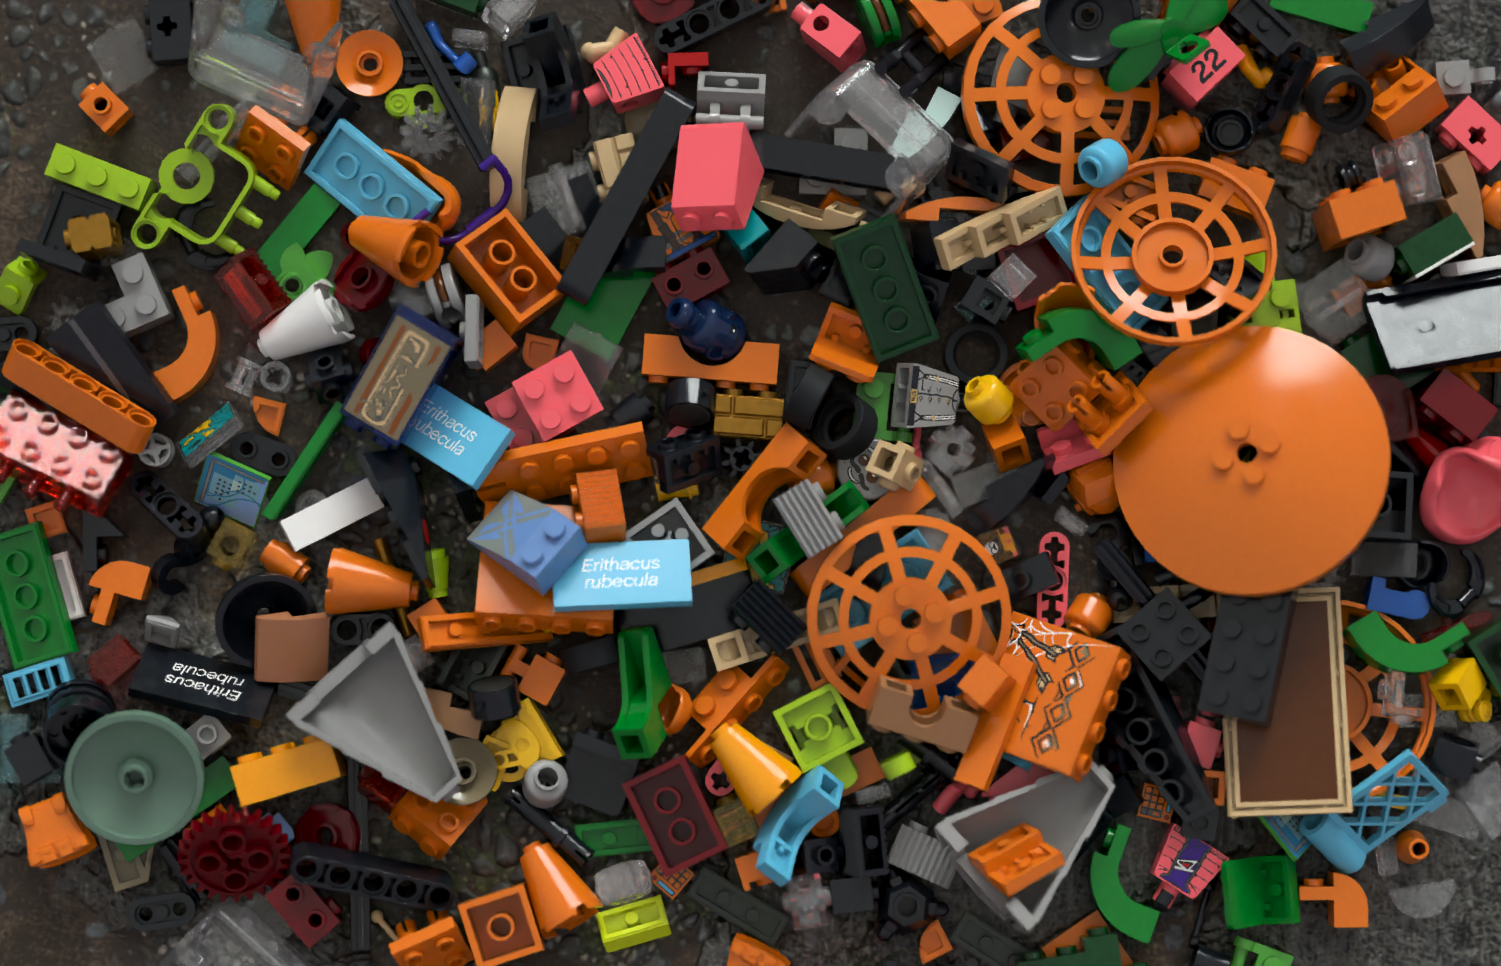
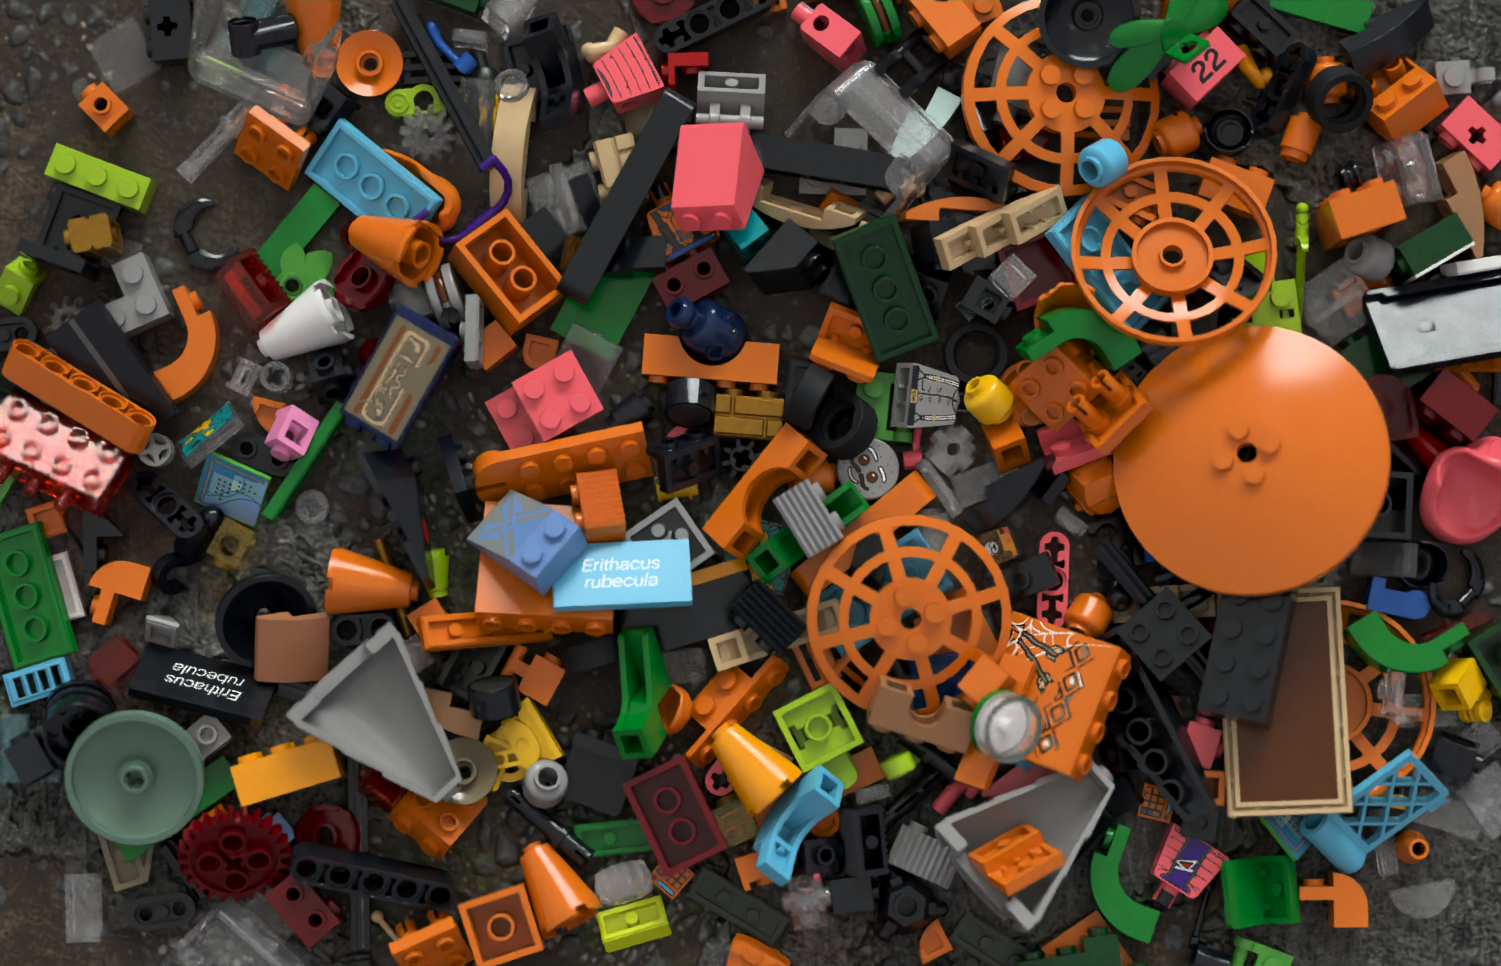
orange piece [18,791,99,869] -> none
lime piece [131,104,281,257] -> none
orange brick [259,539,312,584] -> none
white tile [279,478,385,553] -> none
medium azure tile [397,381,516,490] -> none
tan brick [865,439,925,493] -> none
none -> clear tile [65,873,102,943]
none -> black piece [227,13,298,58]
none -> bright pink brick [264,404,320,461]
none -> clear tile [494,69,529,103]
none -> clear piece [969,689,1043,763]
none -> lime piece [1294,202,1309,324]

